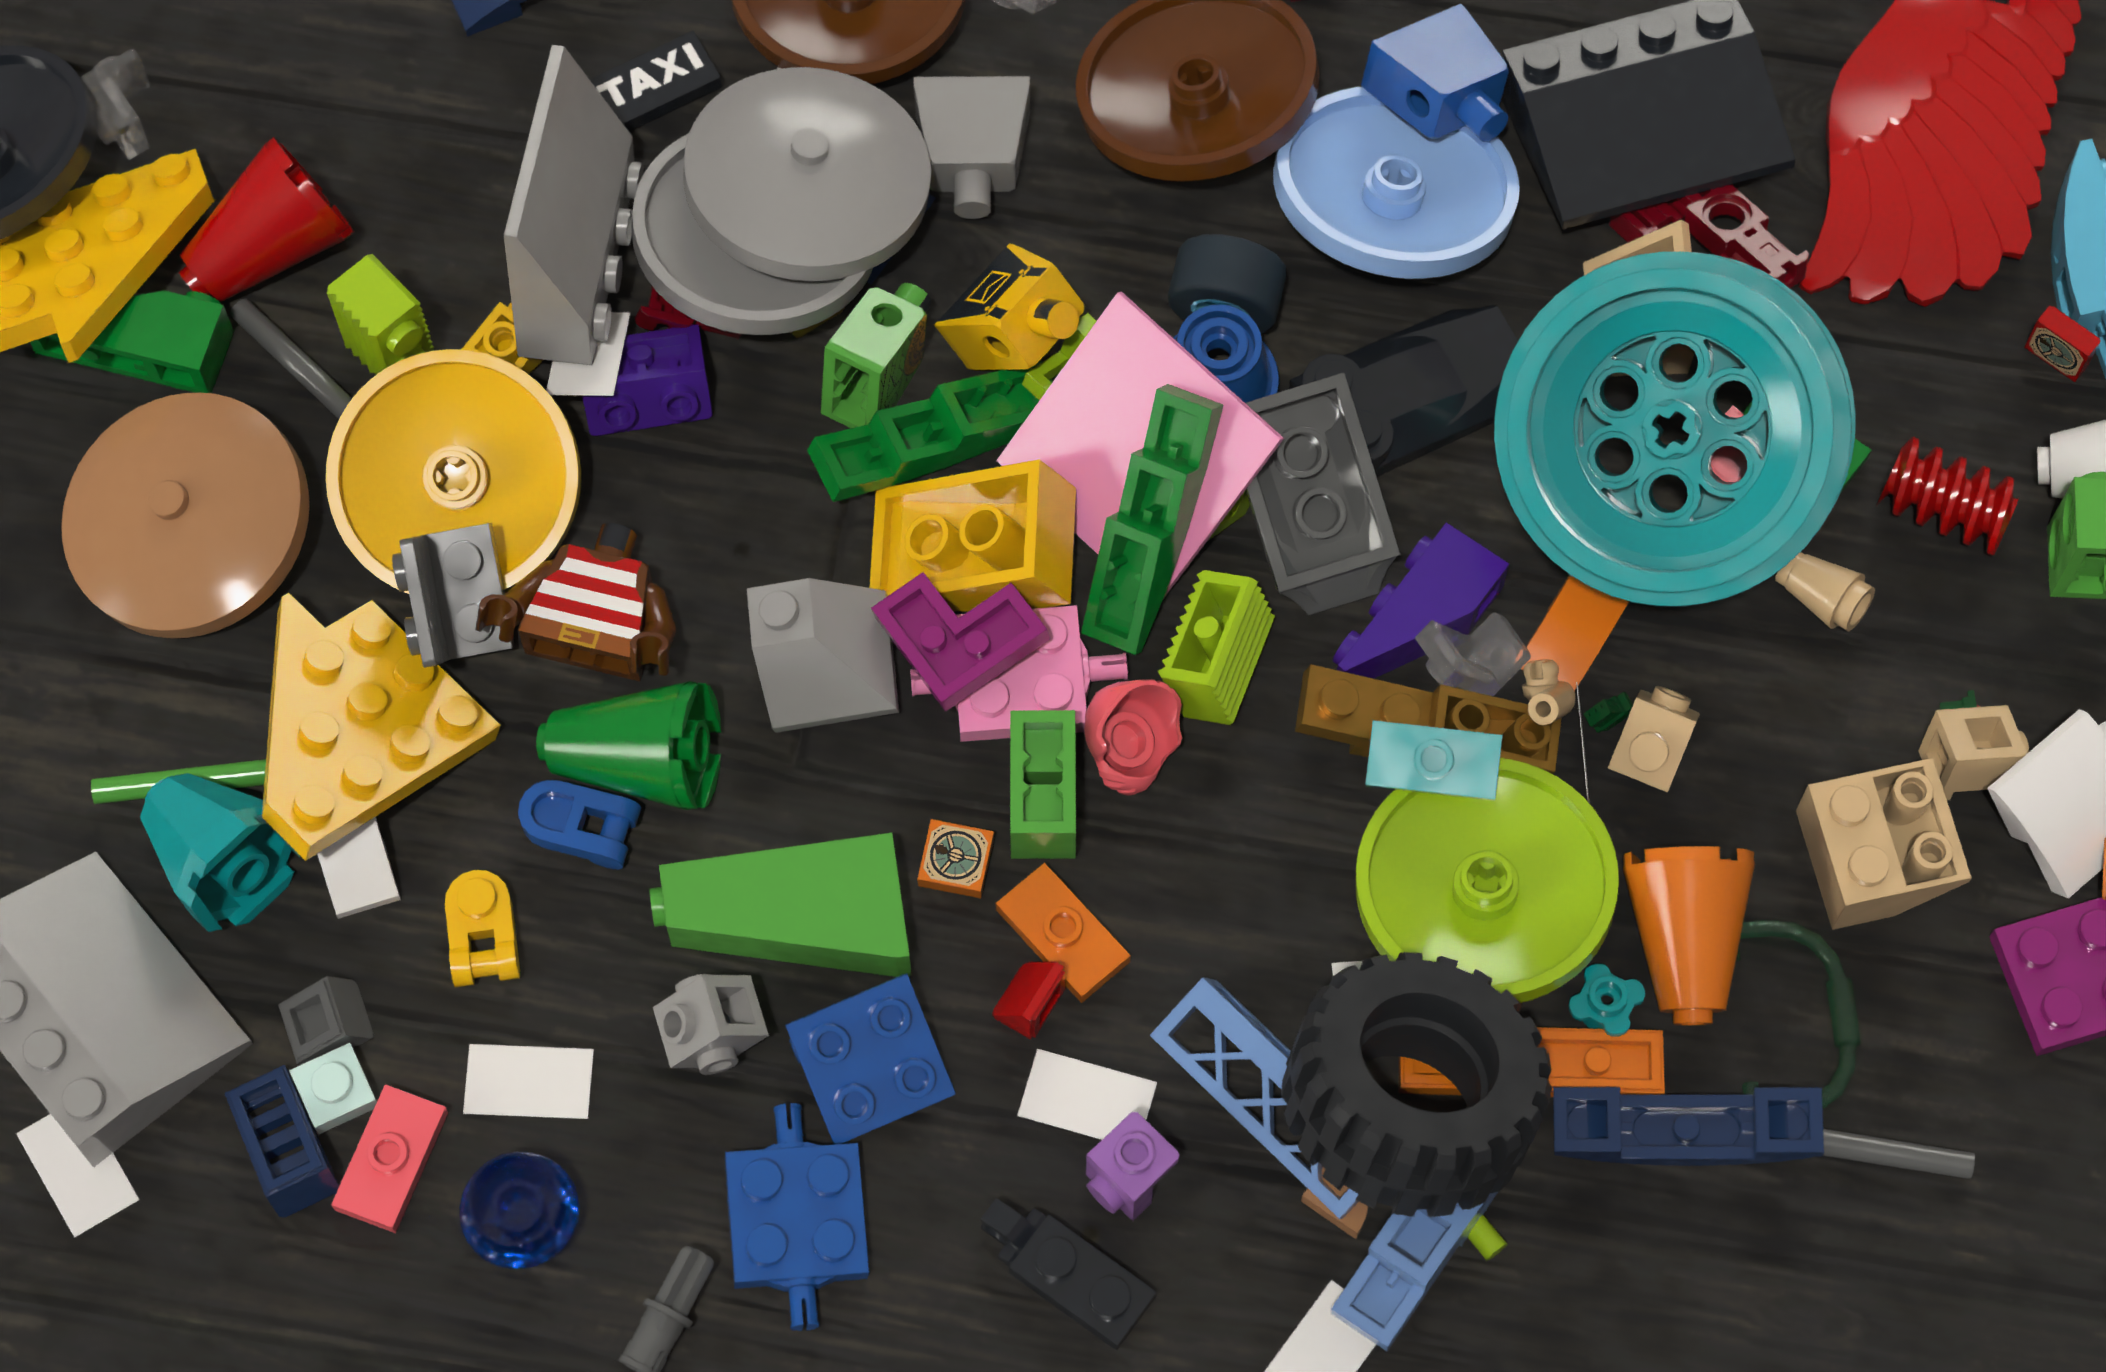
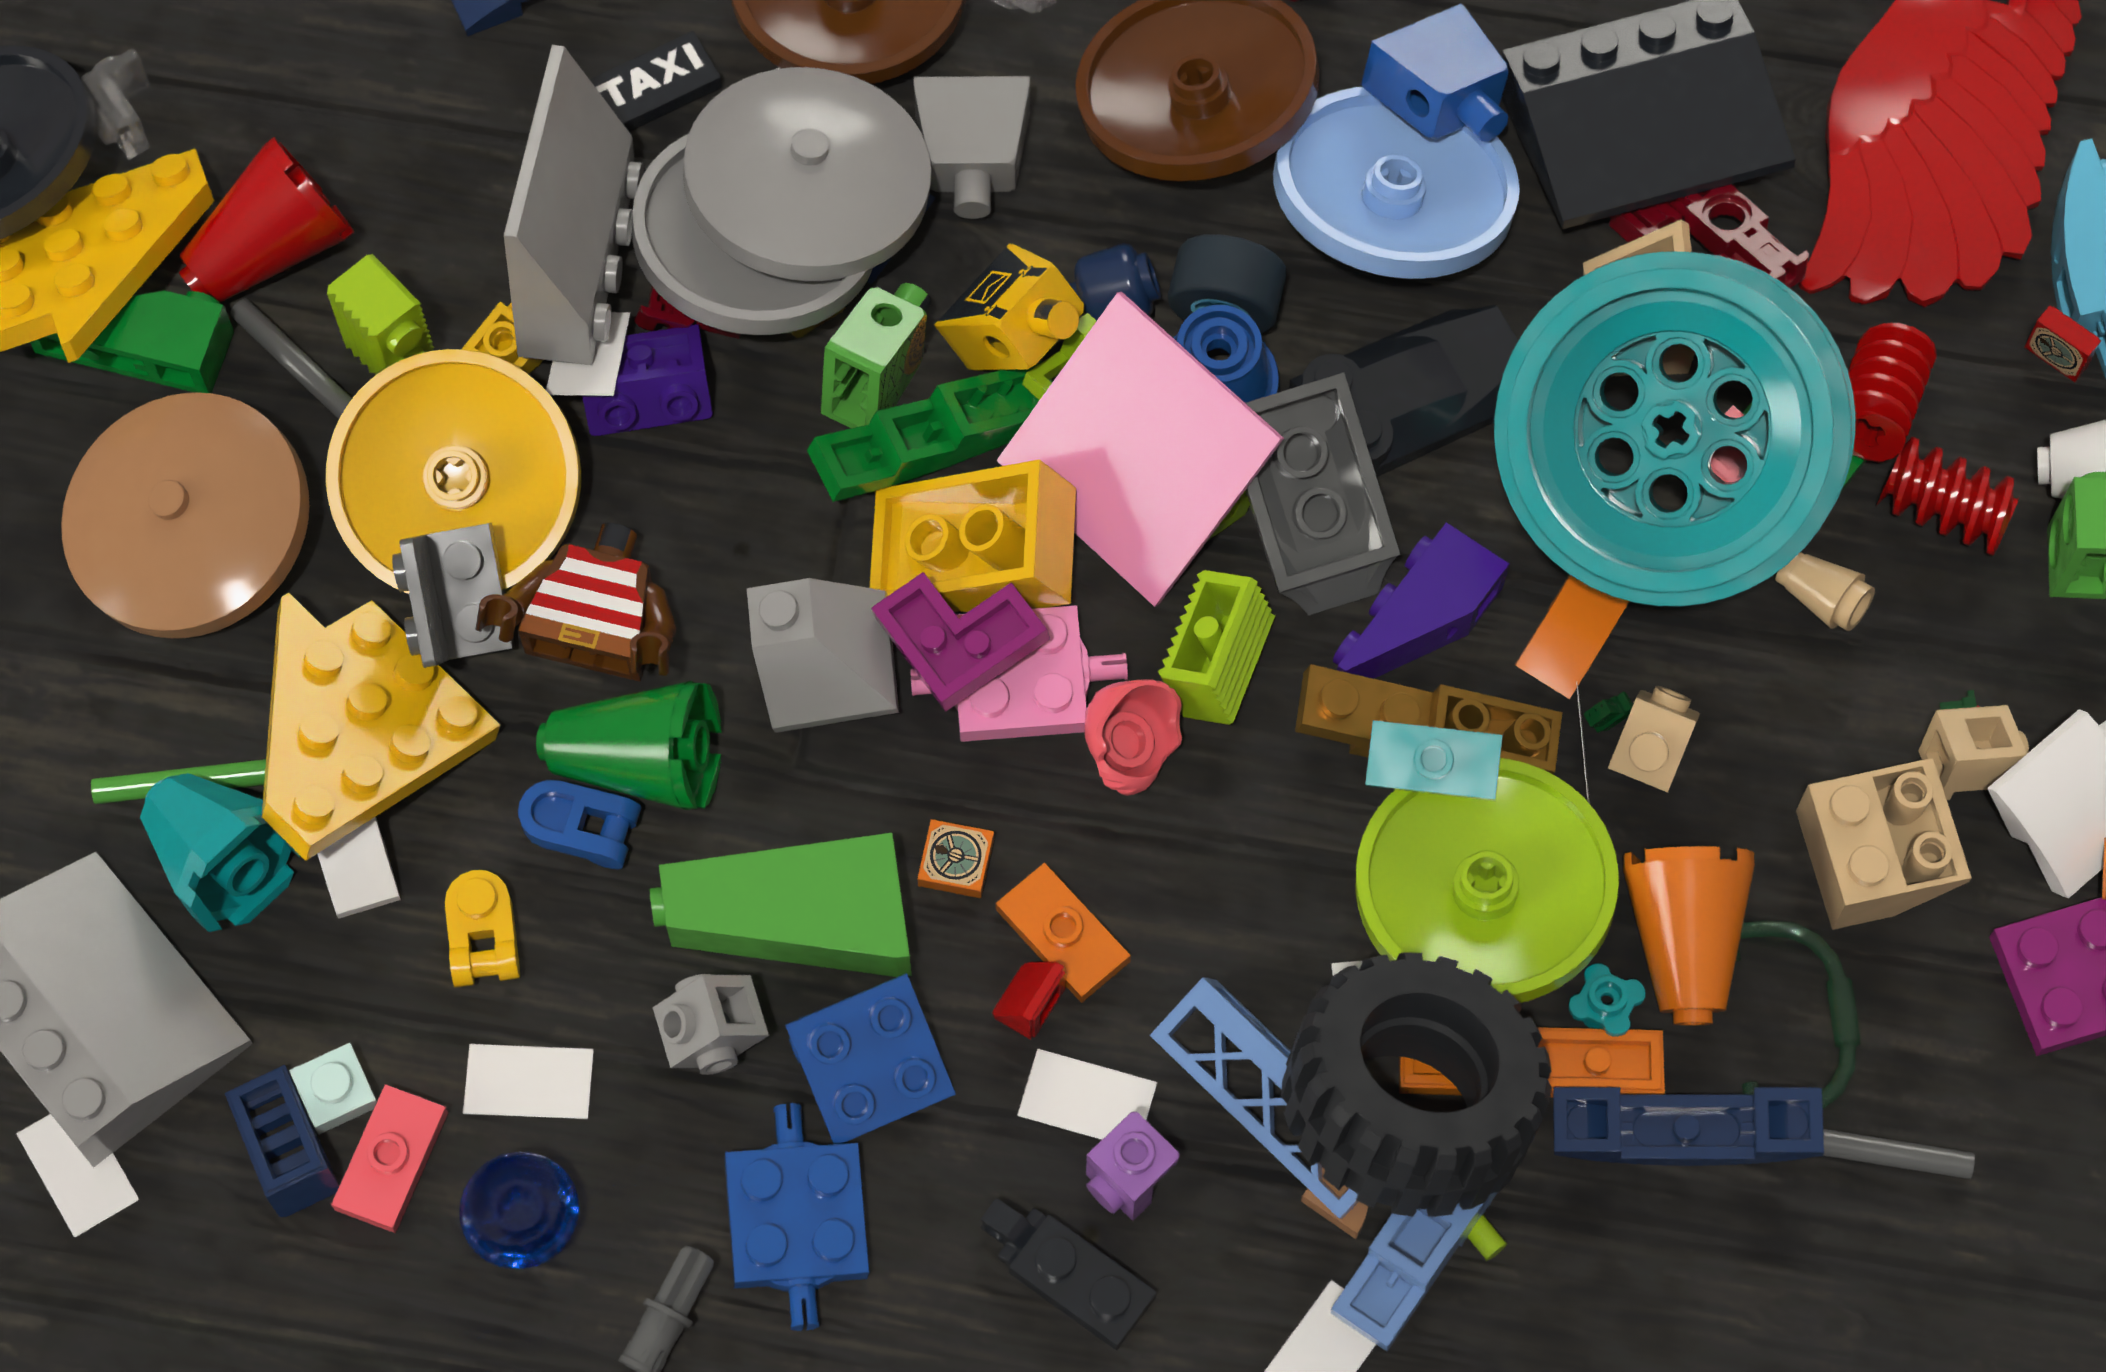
dark grey slope [278,976,374,1064] -> none
bright green brick [1010,710,1076,859] -> none
green slope [1081,384,1223,655] -> none
clear bracket [1415,612,1531,696] -> none
tan arm [1522,659,1575,725] -> none
none -> dark blue head [1069,244,1161,321]
none -> red piece [1848,323,1937,462]

